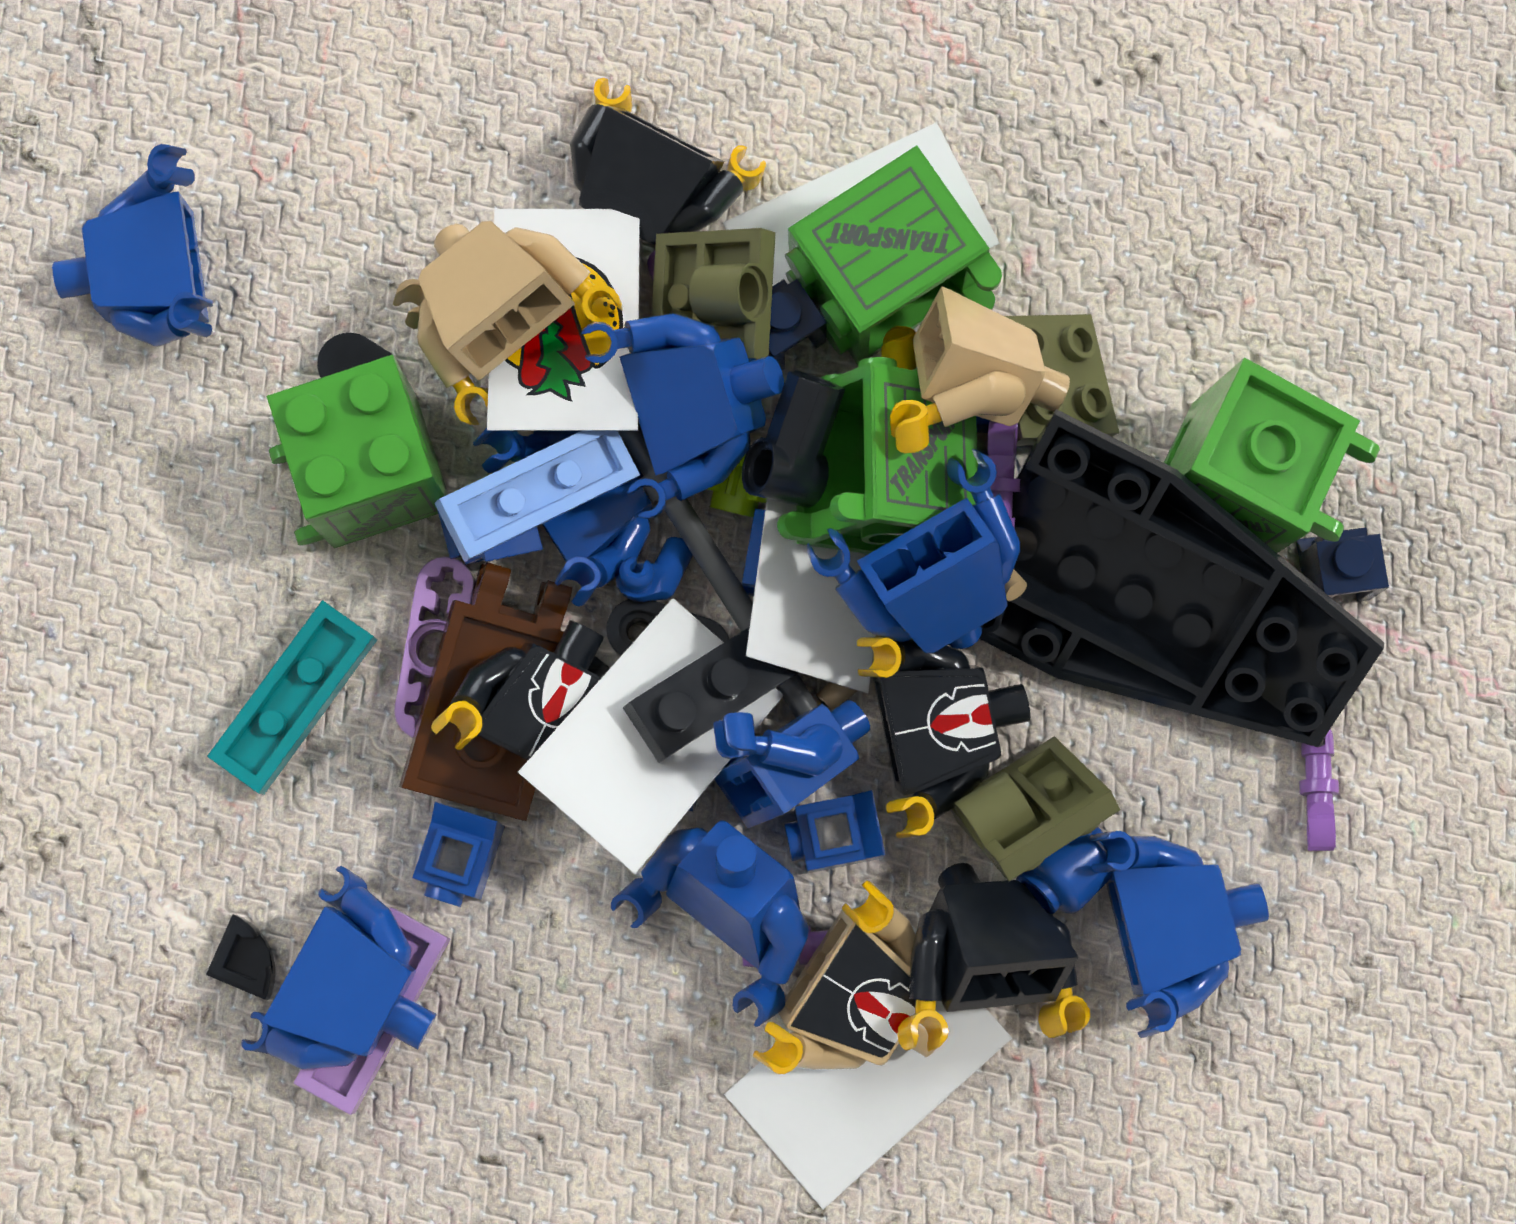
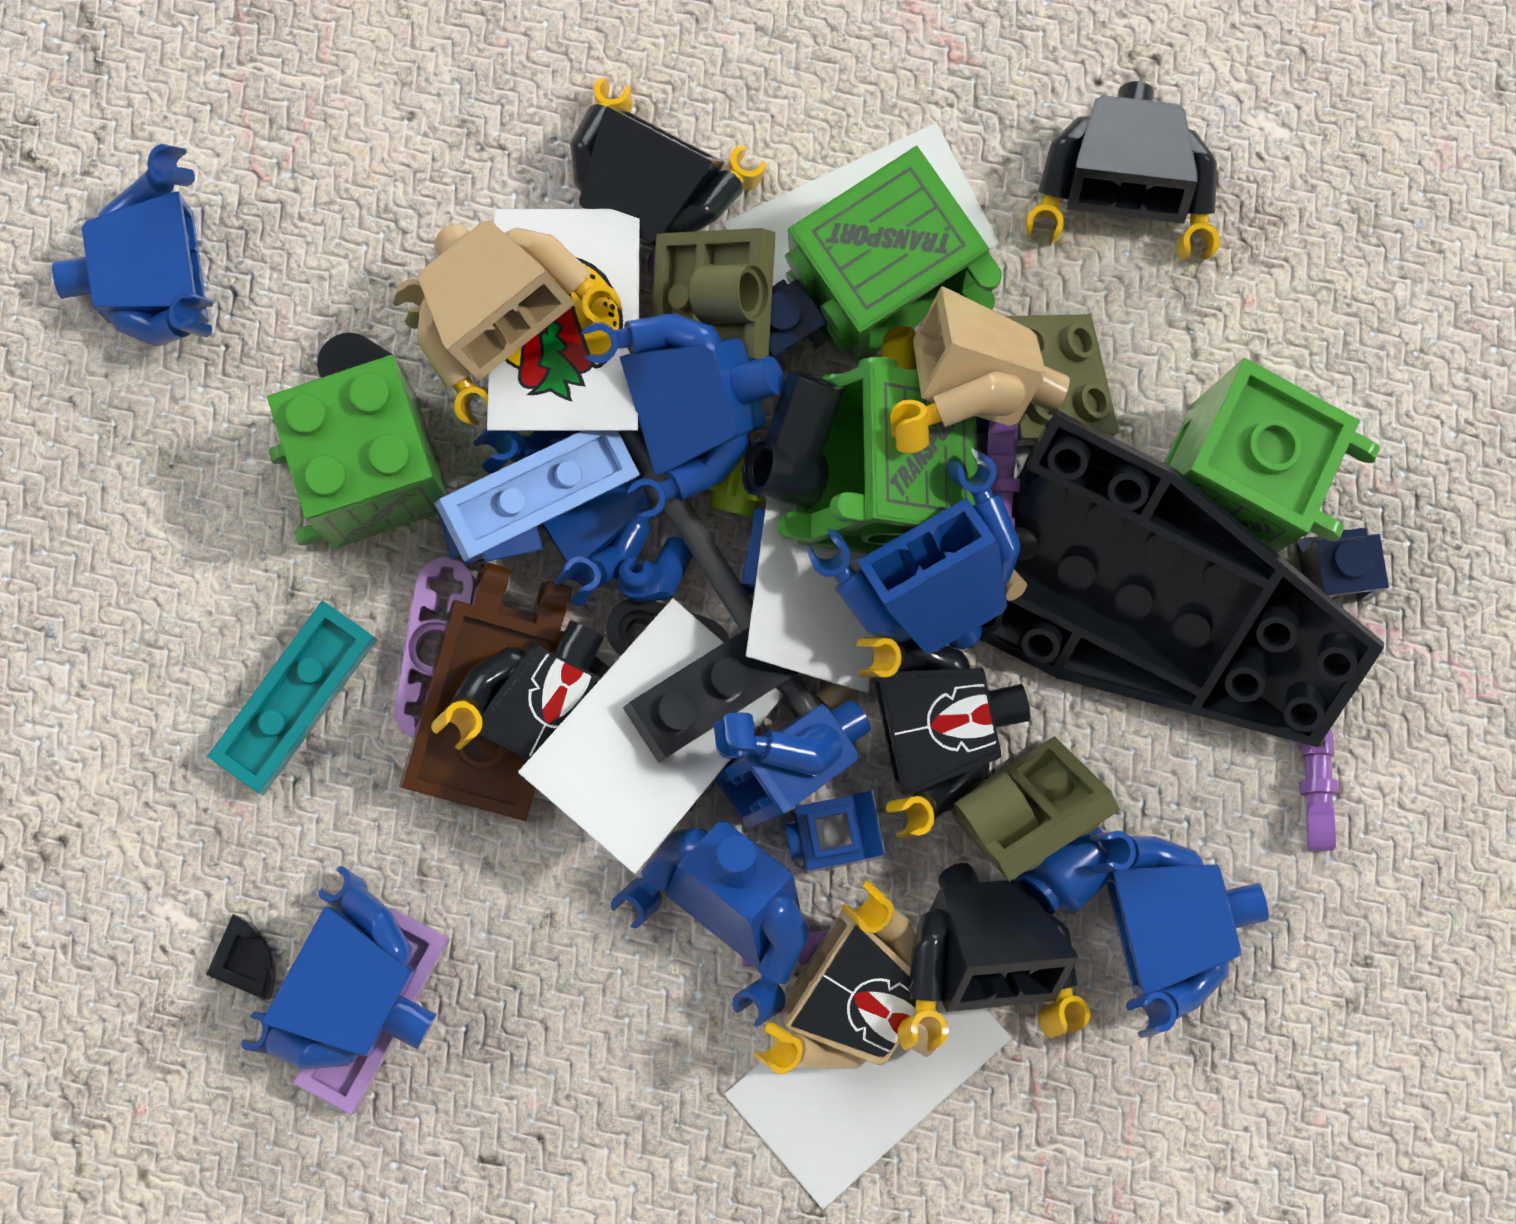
blue window [412,802,505,907] -> none
none -> black torso [1026,81,1220,260]

